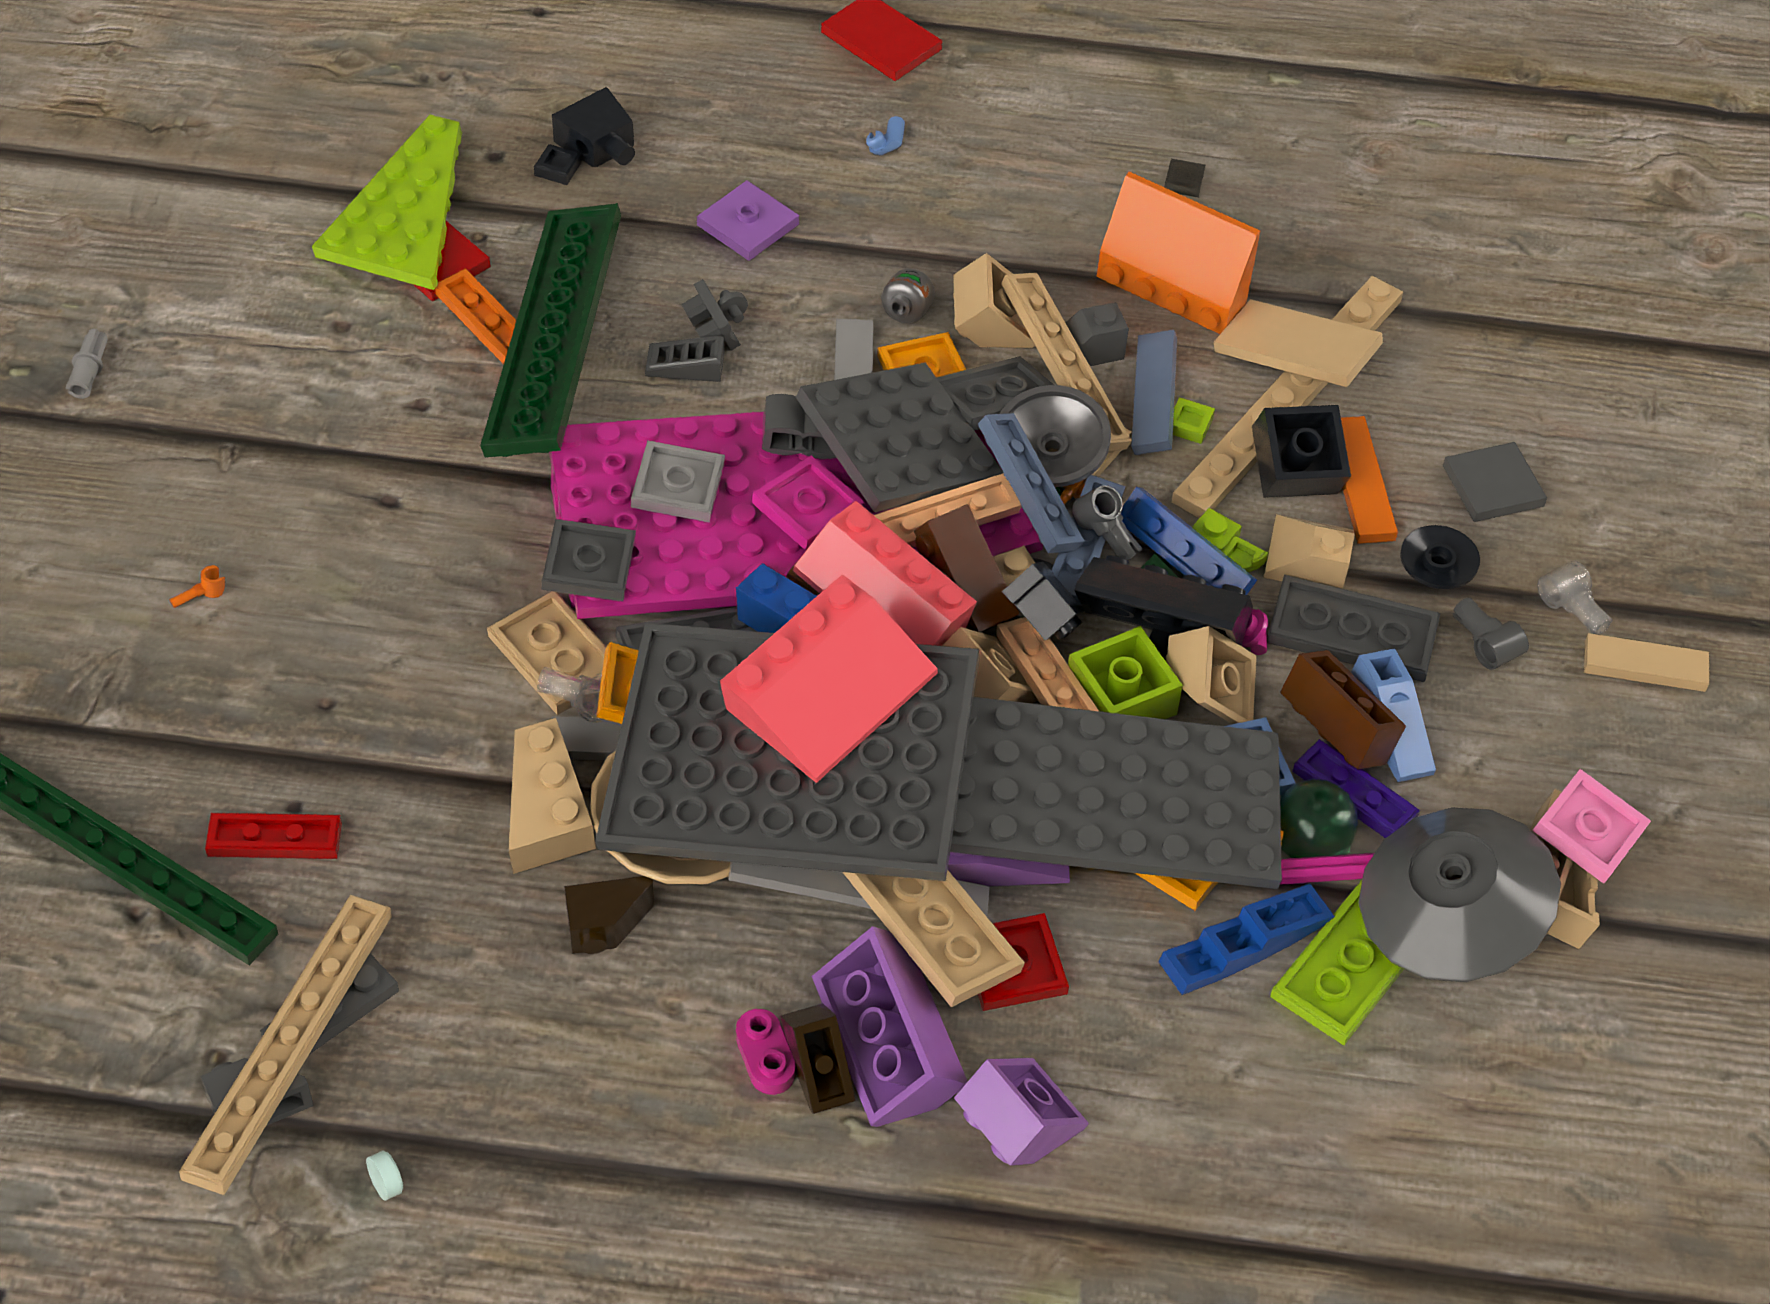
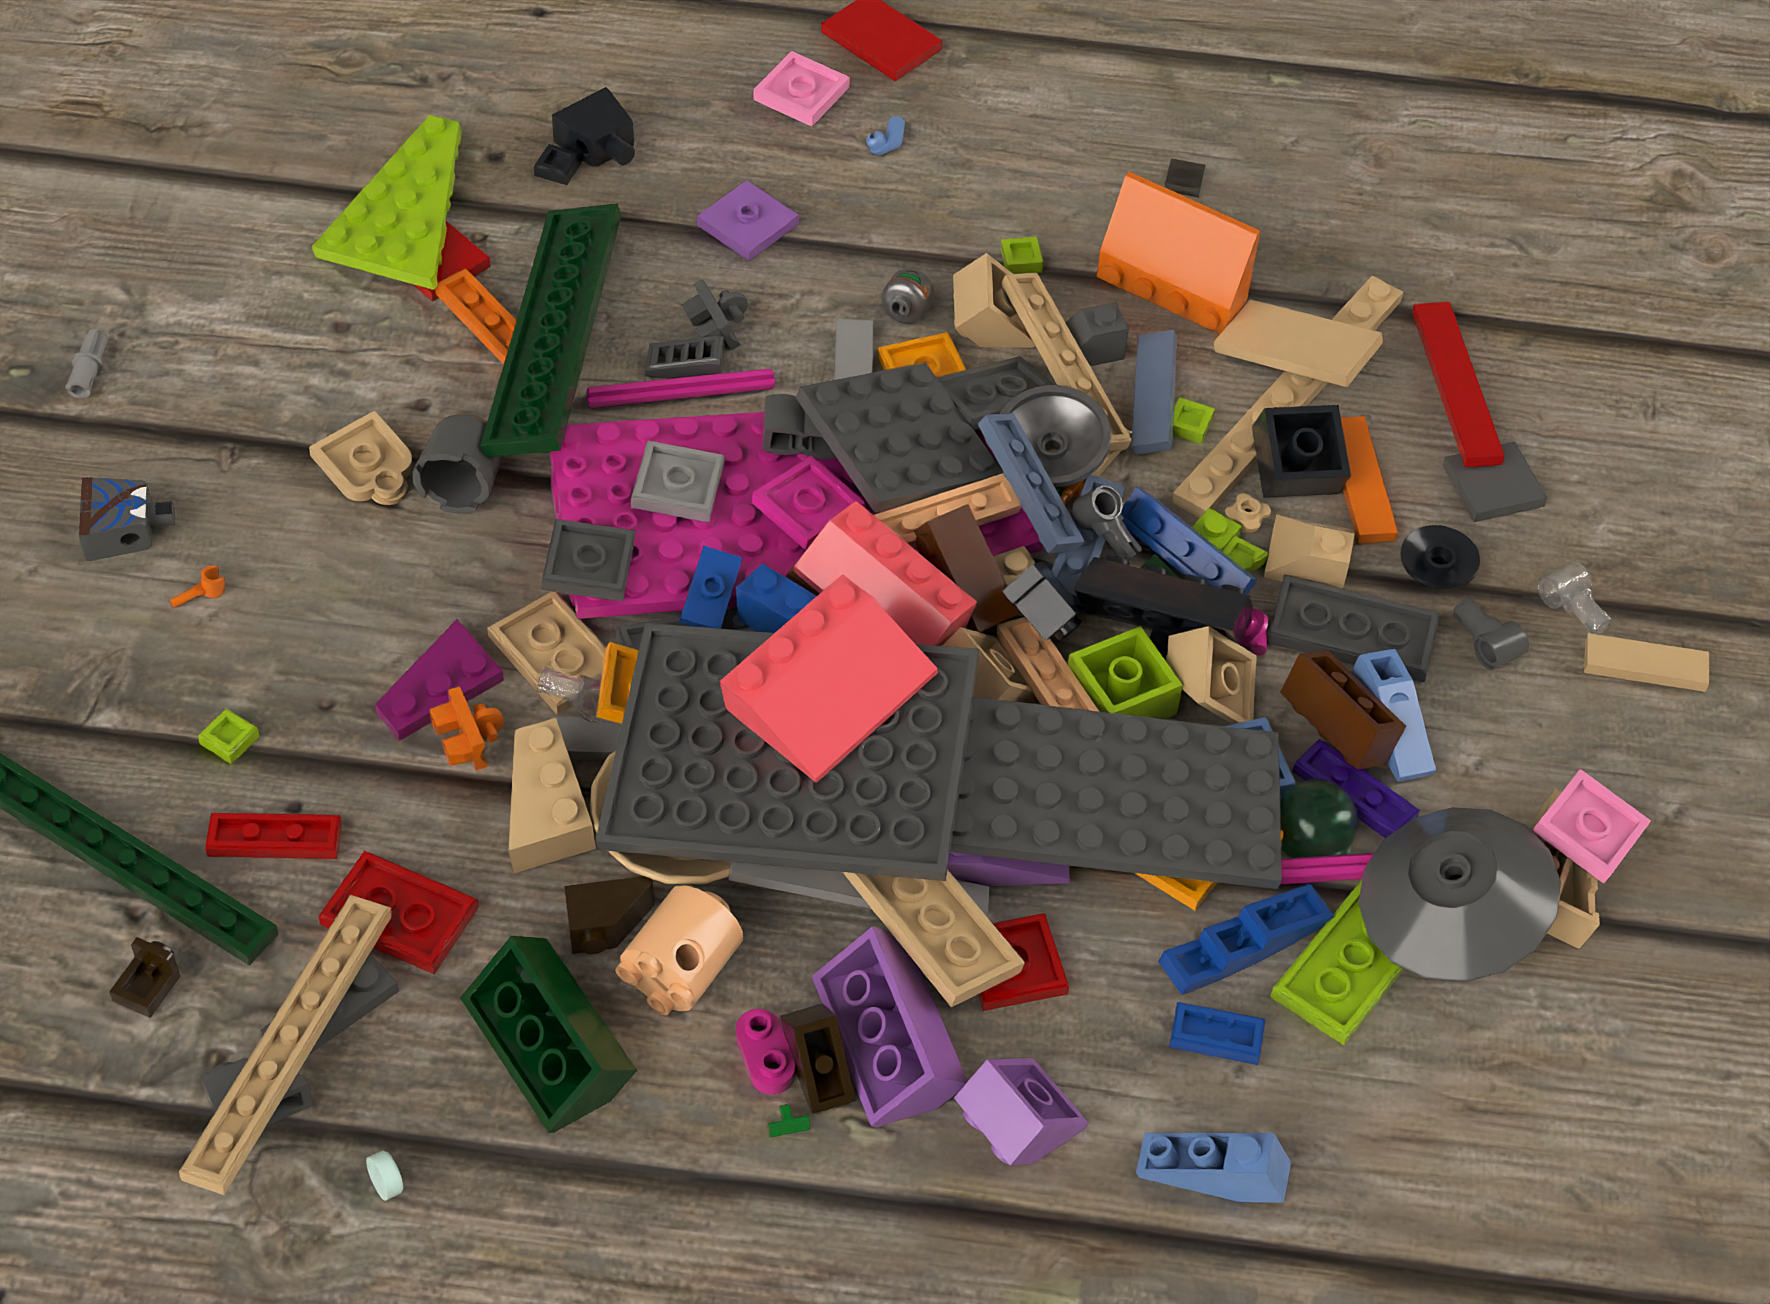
none -> dark grey torso [79,477,175,561]
none -> dark brown bracket [109,937,180,1018]
none -> lime tile [198,708,260,764]
none -> tan plate [309,410,412,505]
none -> red tile [318,850,479,975]
none -> magenta wing [375,619,504,741]
none -> dark grey cylinder [413,414,503,514]
none -> orange hips [429,686,504,771]
none -> dark green slope [460,936,637,1133]
none -> dark pink axle [586,369,775,408]
none -> light nougat cylinder [615,885,743,1015]
none -> blue plate [679,545,742,629]
none -> bright pink plate [754,51,850,126]
none -> green piece [768,1104,810,1138]
none -> lime tile [1000,236,1043,274]
none -> medium blue slope [1136,1133,1291,1203]
none -> blue plate [1169,1002,1265,1065]
none -> tan plate [1225,493,1271,533]
none -> red tile [1412,302,1505,467]

